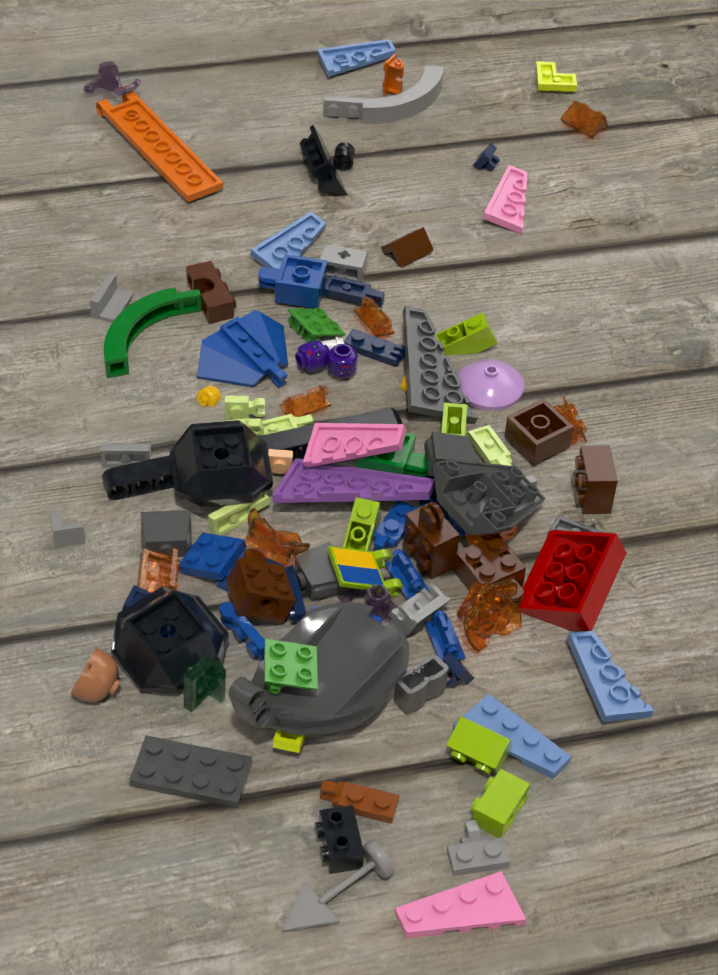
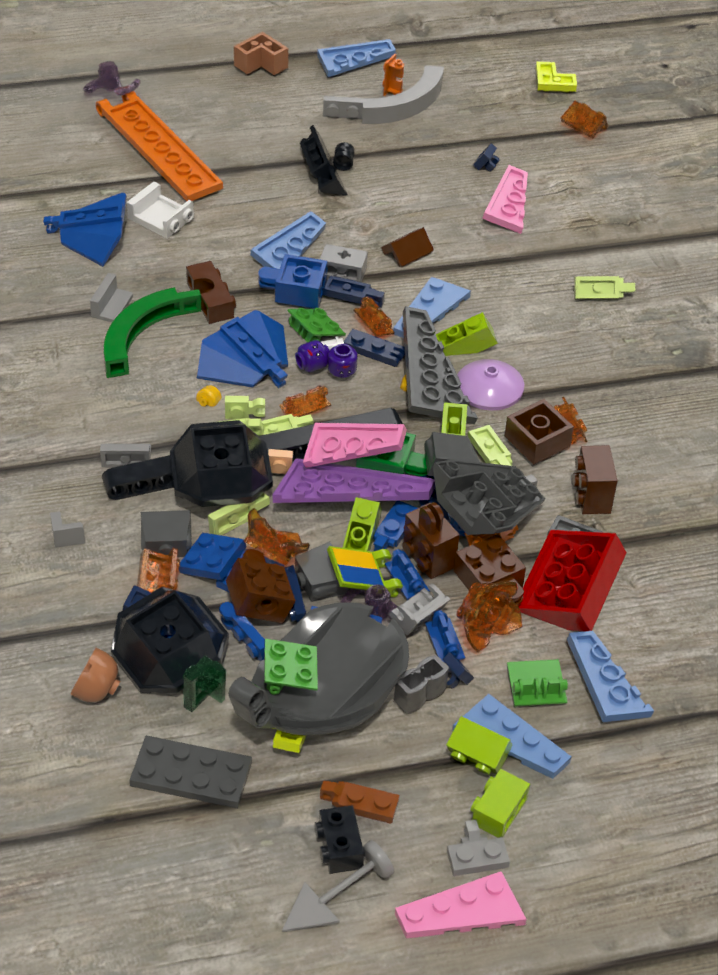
none -> blue panel [43,192,127,267]
none -> white panel [127,182,194,238]
none -> nougat brick [234,32,289,75]
none -> medium blue wing [393,277,471,338]
none -> bright green hinge [507,659,568,706]
none -> yellowish green hinge [574,276,635,299]

